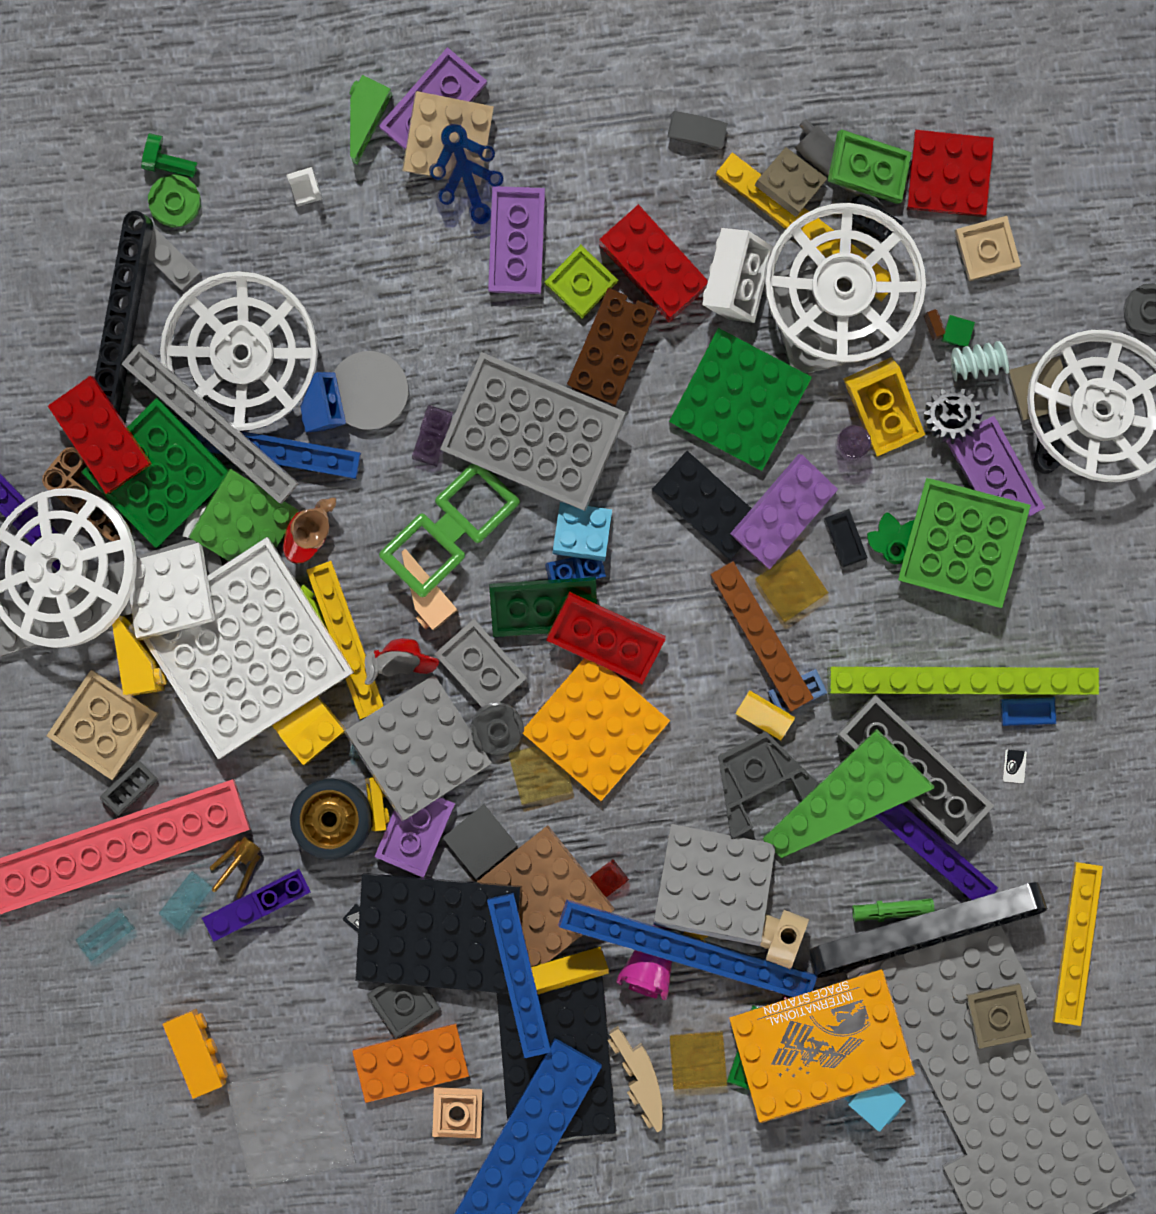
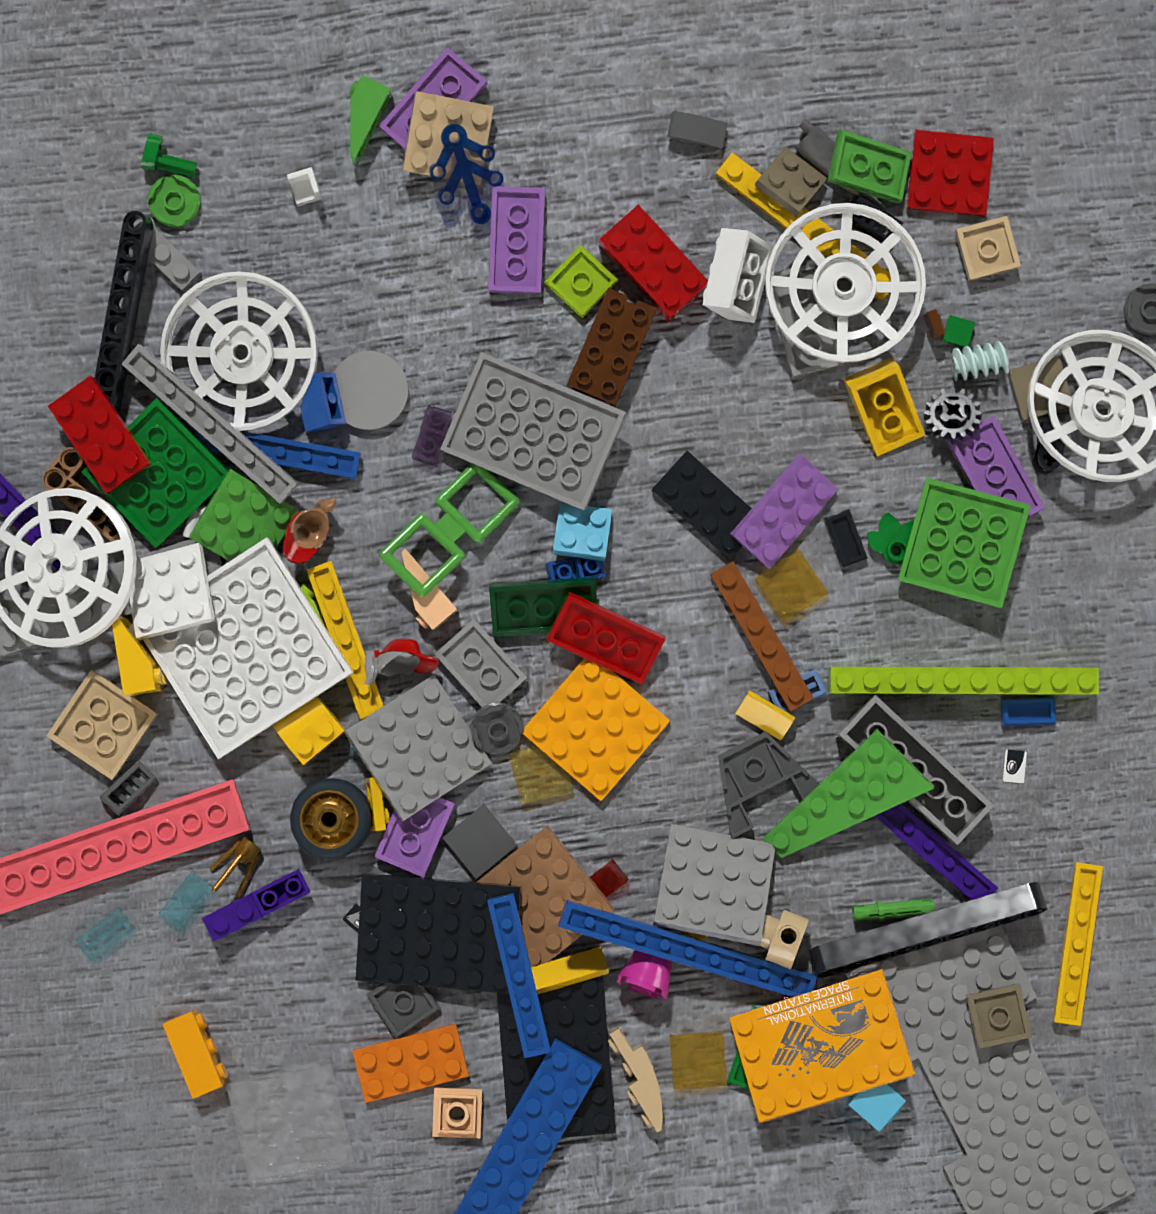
green plate [669,328,812,471] -> none
clear purple head [835,425,872,461] -> none

